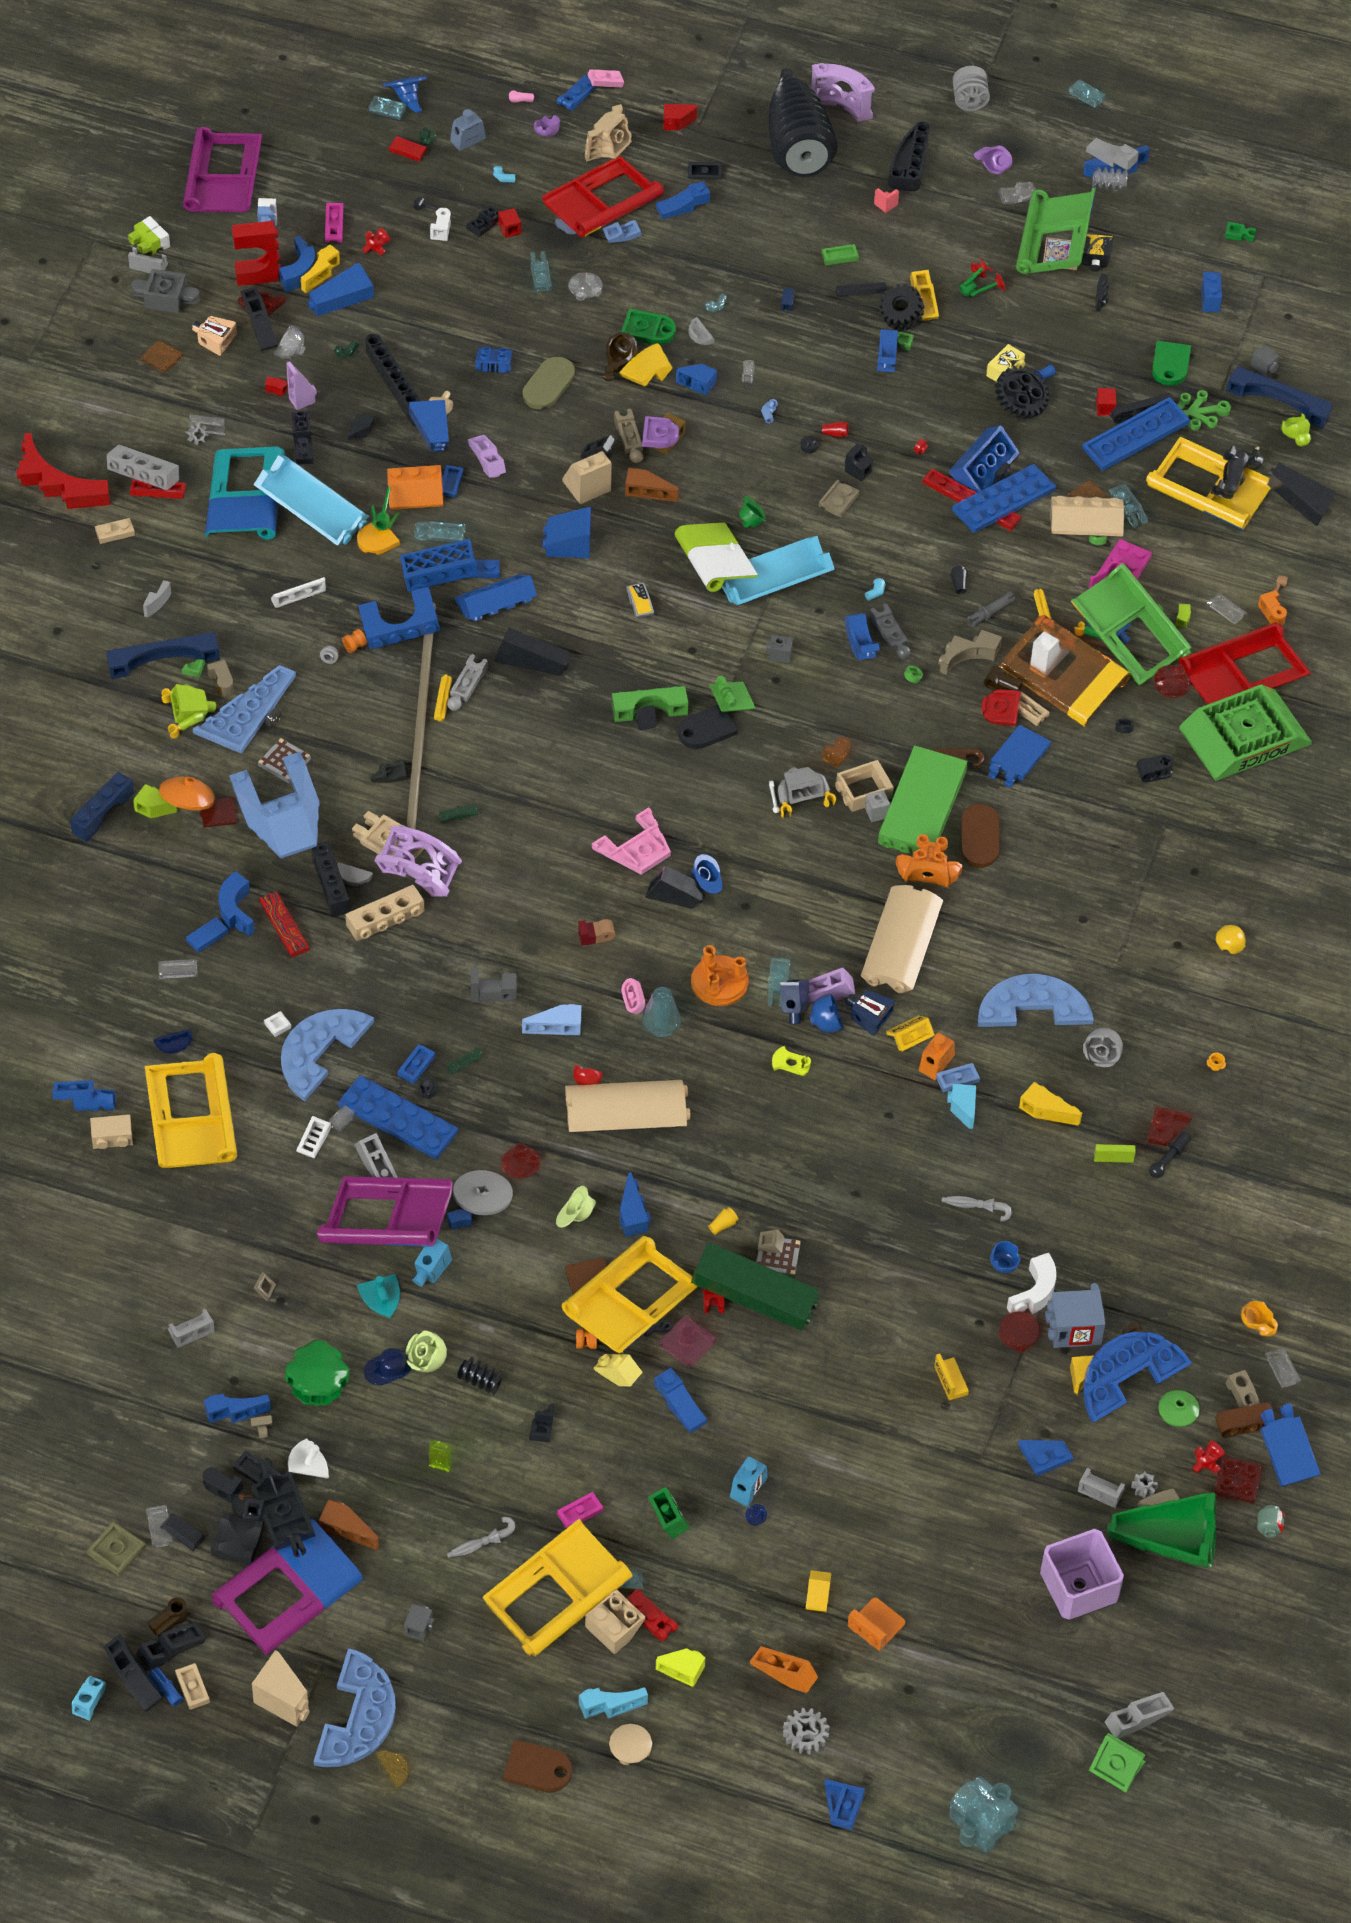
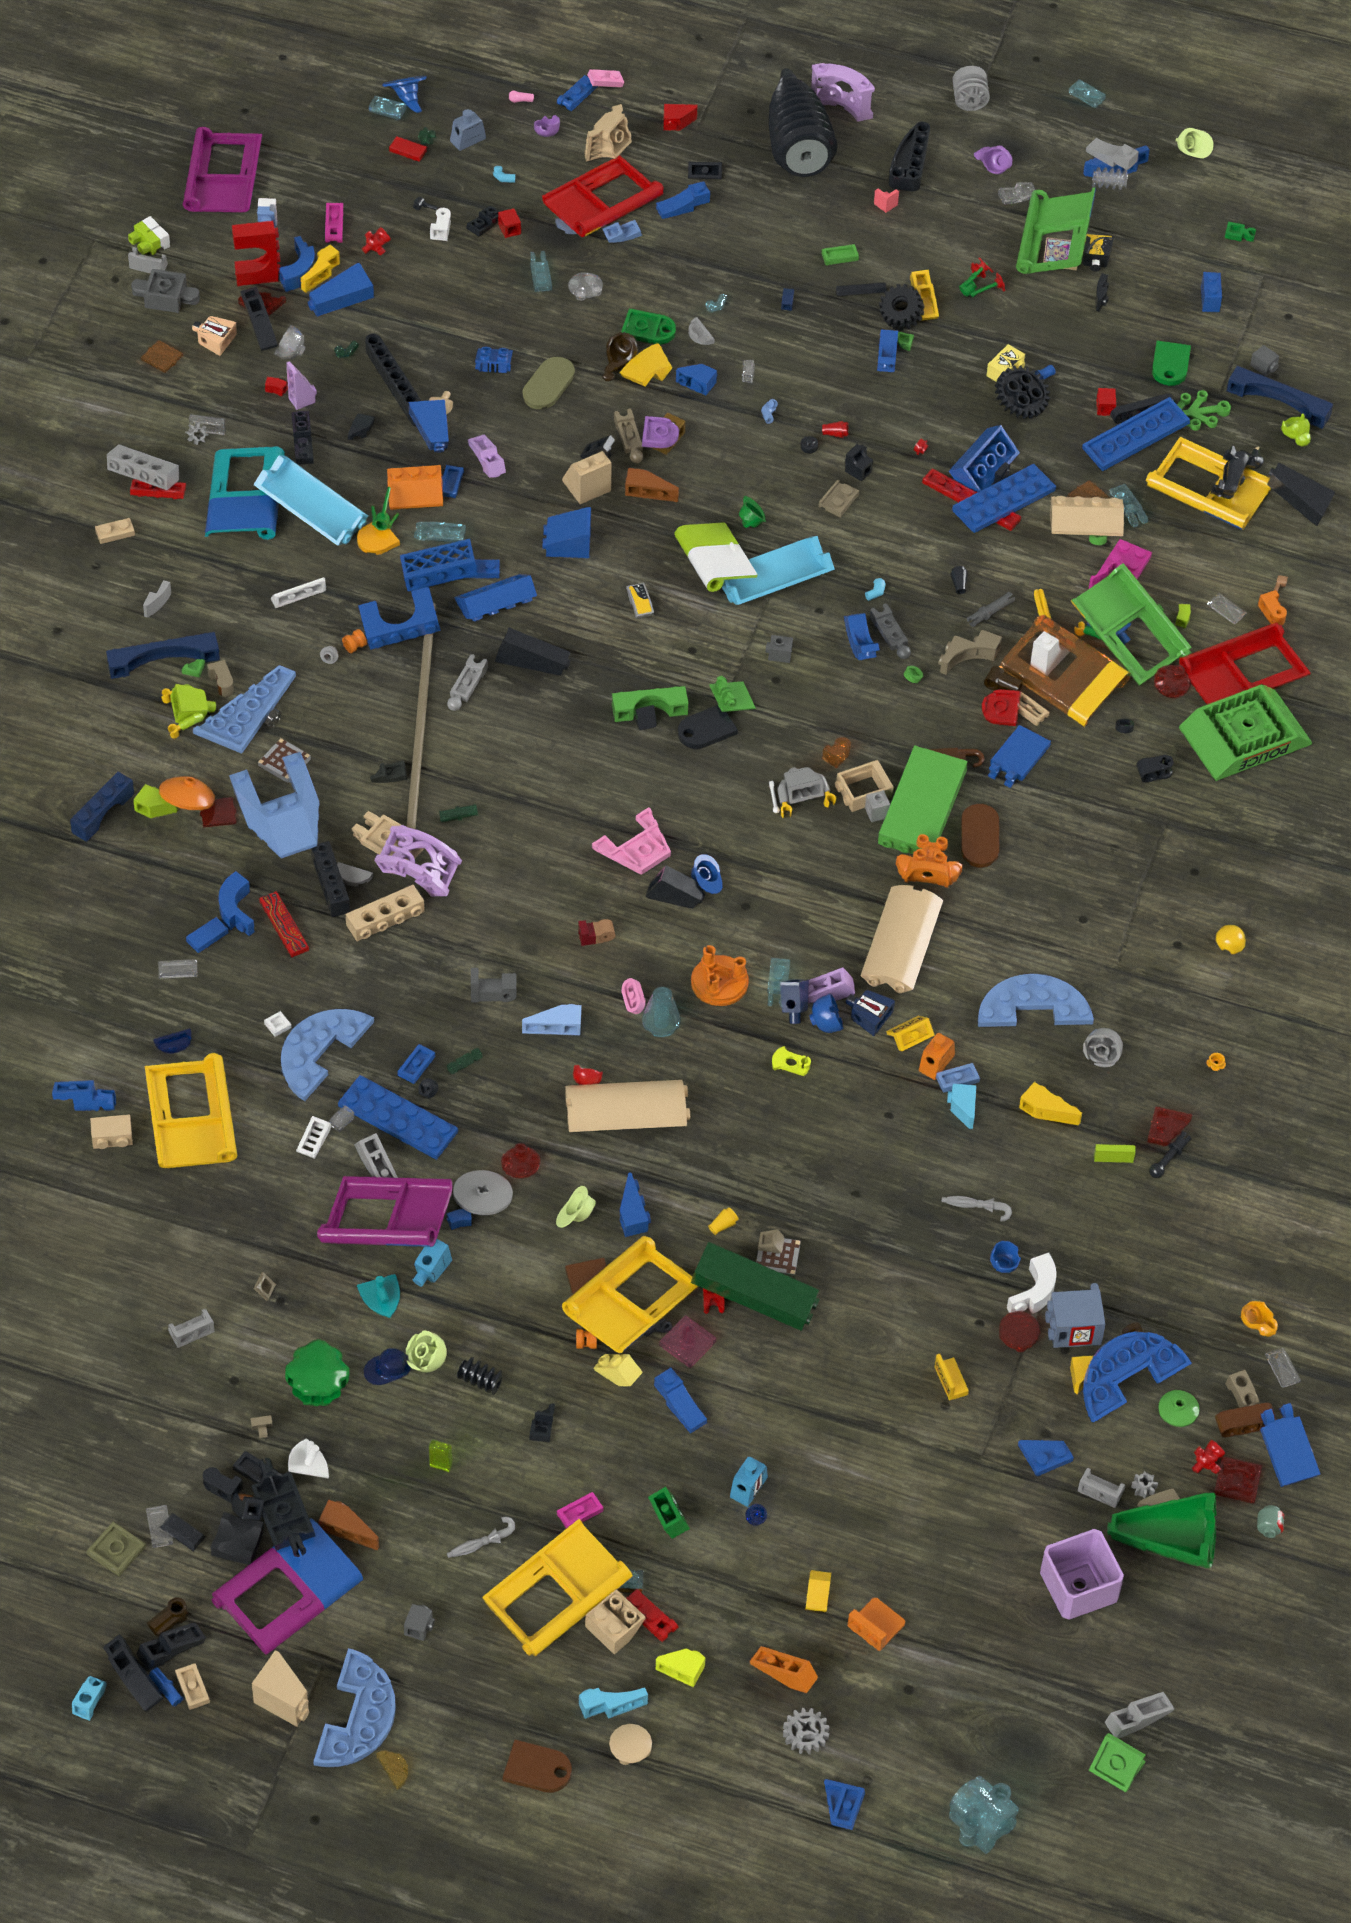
red arch [16,433,110,509] -> none
blue slope [204,1394,271,1424] -> none
yellow axle [434,674,452,722] -> none
none -> yellowish green piece [1175,128,1213,158]

